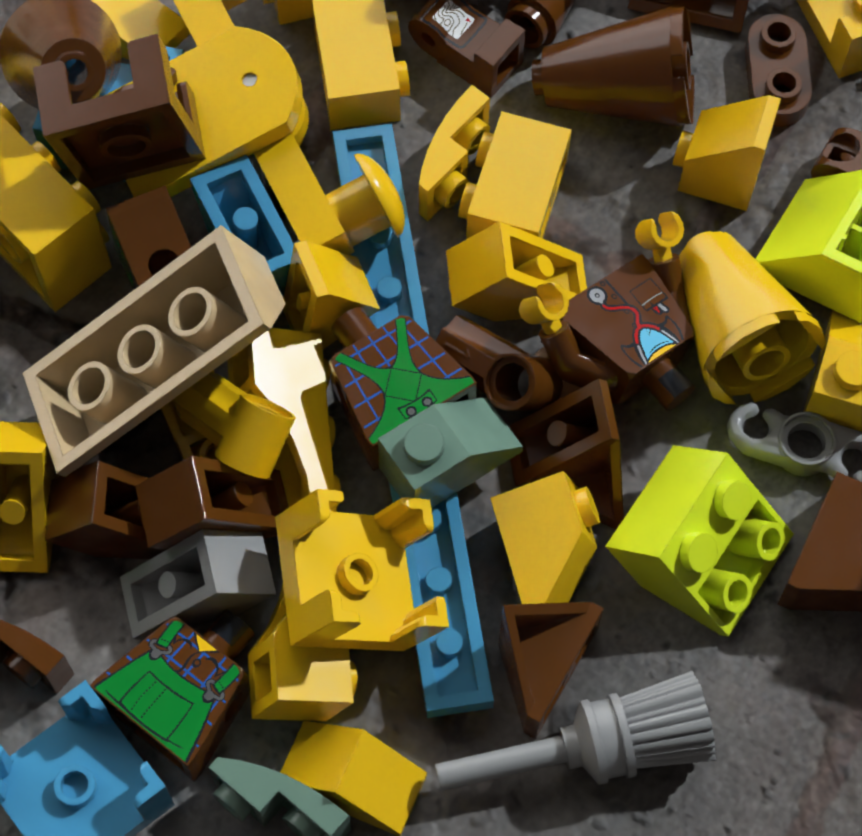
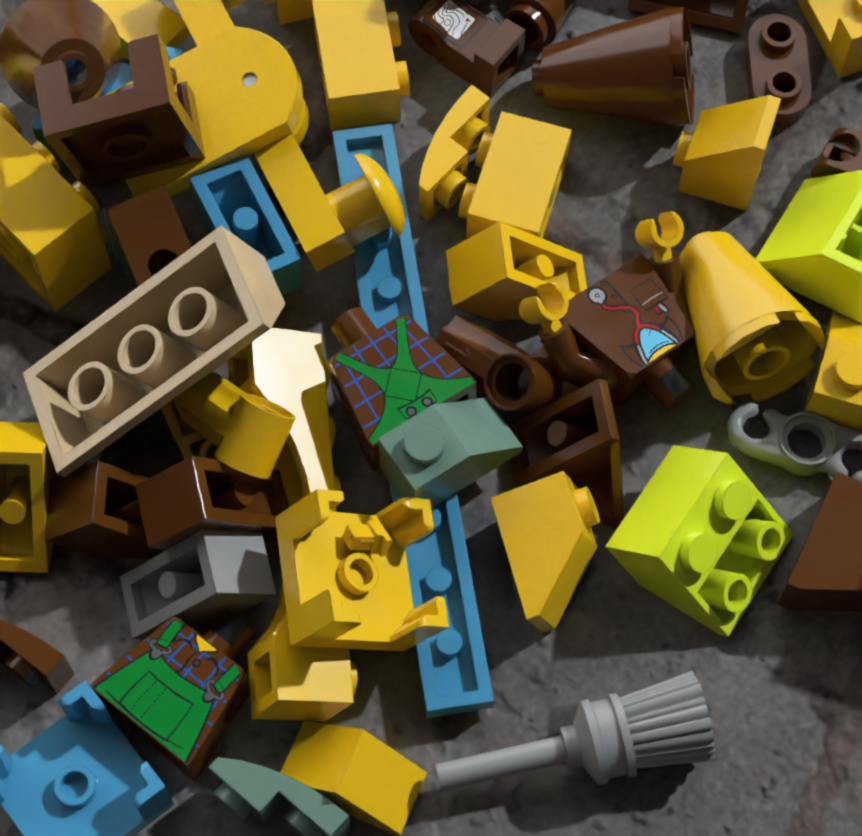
yellow slope [283,240,380,349] -> none
reddish brown slope [498,602,604,739] -> none
none -> yellow piece [342,515,392,556]

